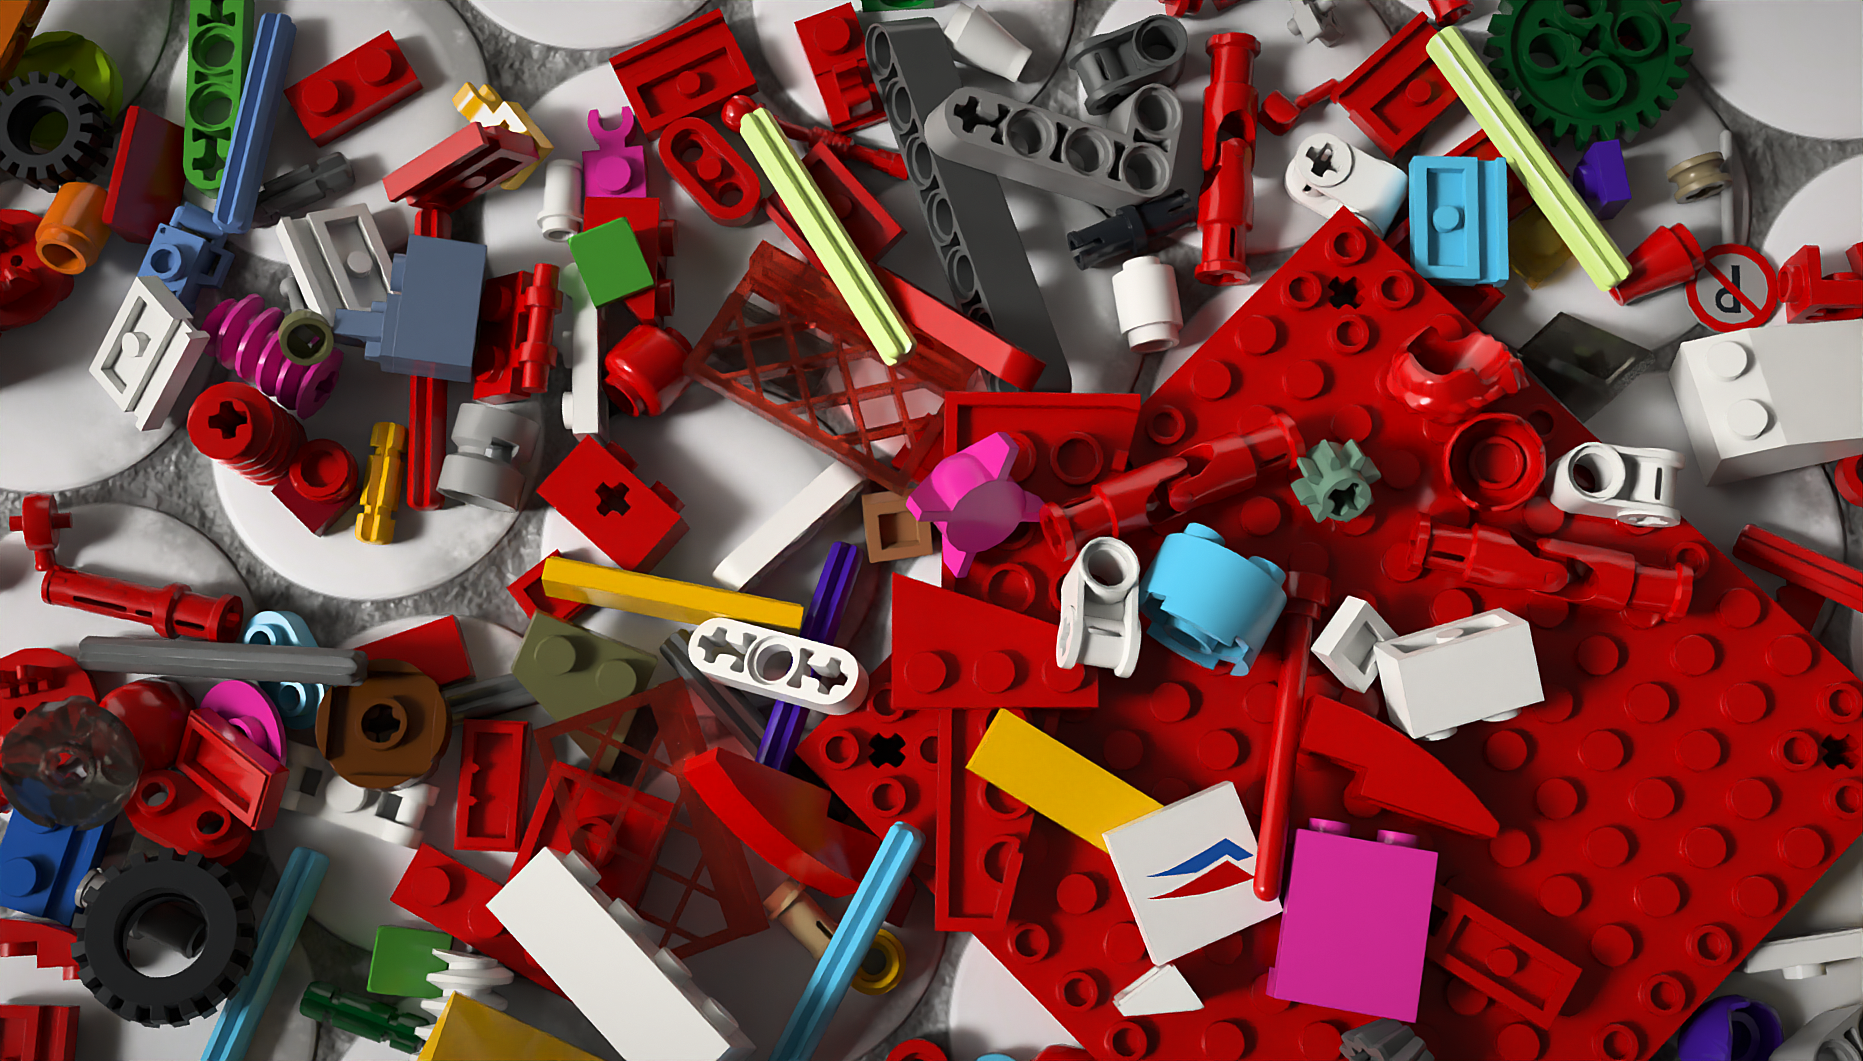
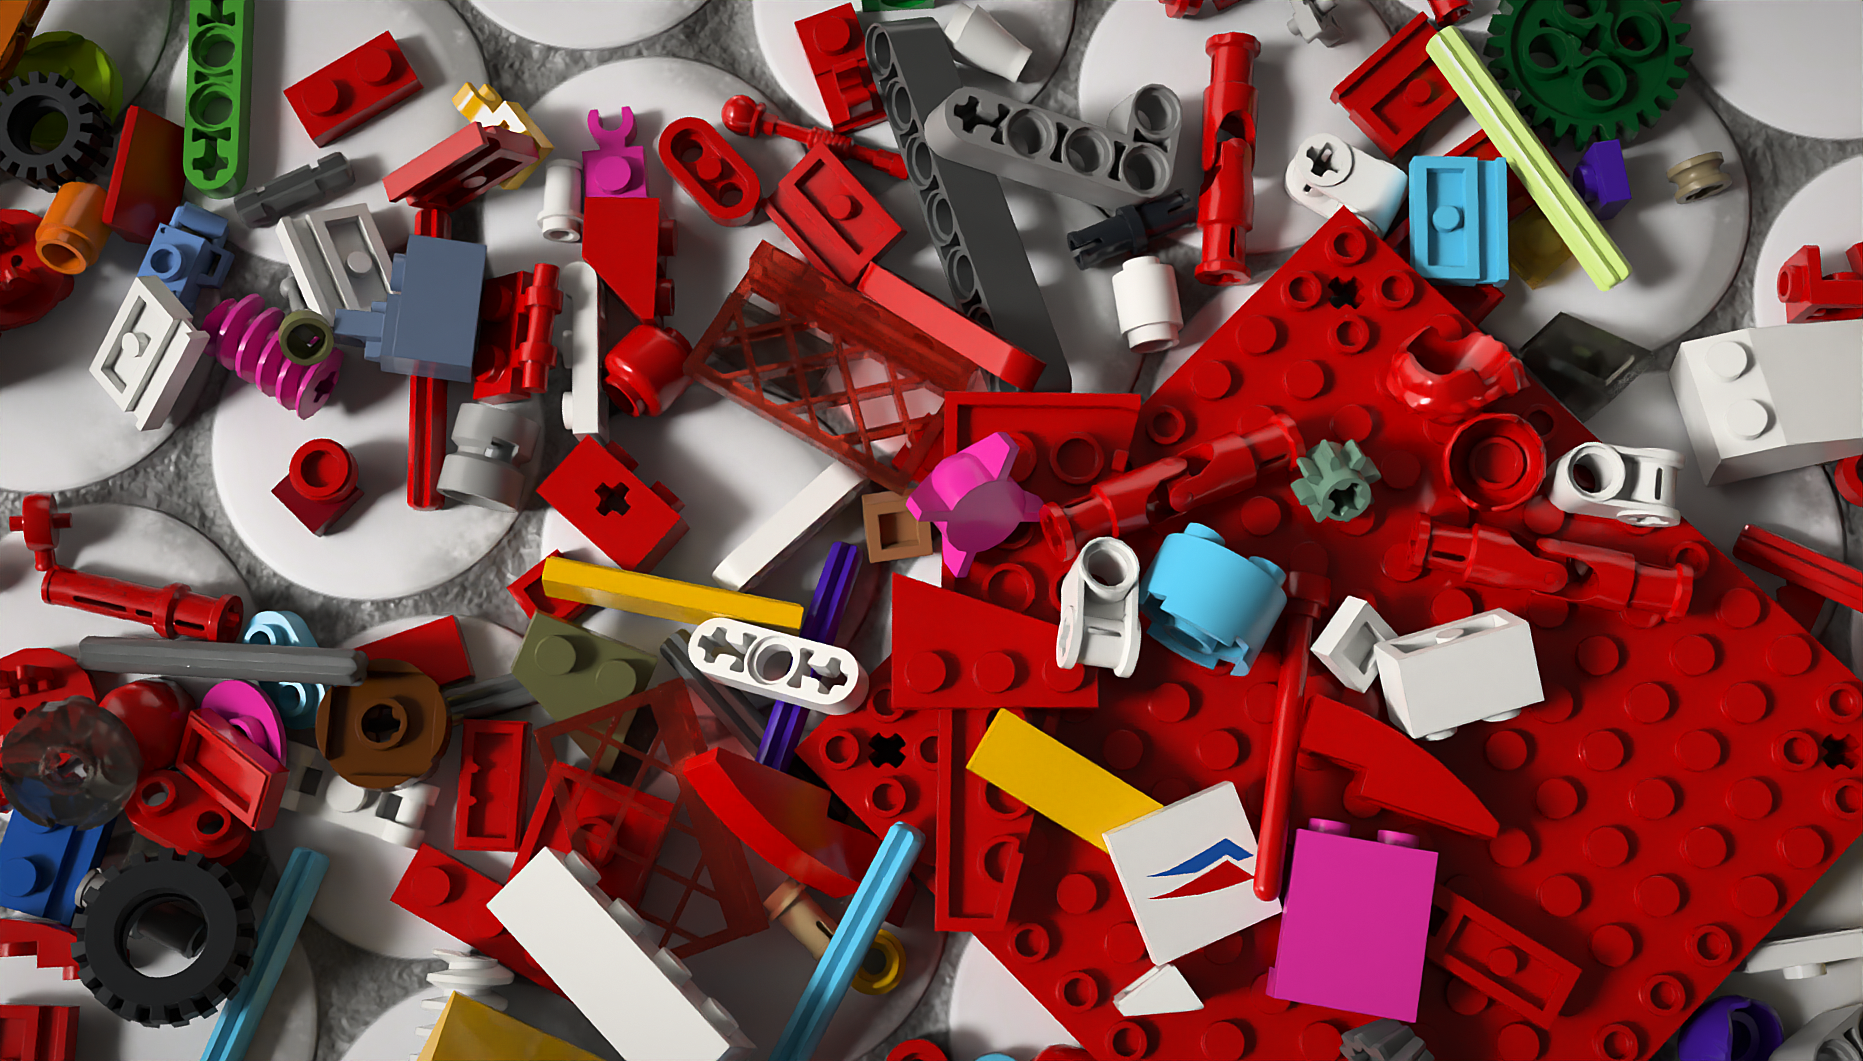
red piece [187,381,308,487] -> none
medium blue axle [212,12,297,234] -> none
dark green axle [299,981,430,1054] -> none
yellow axle [355,422,409,545] -> none
bright green slope [367,925,454,999] -> none
bright green slope [567,217,655,310] -> none
red plate [609,8,759,143] -> none
yellowish green axle [740,108,917,367] -> none
dark grey piece [1065,14,1188,116] -> none
red hand [1258,78,1339,136] -> none
red cone [1608,223,1705,306] -> none
piece [1683,130,1778,334] -> none

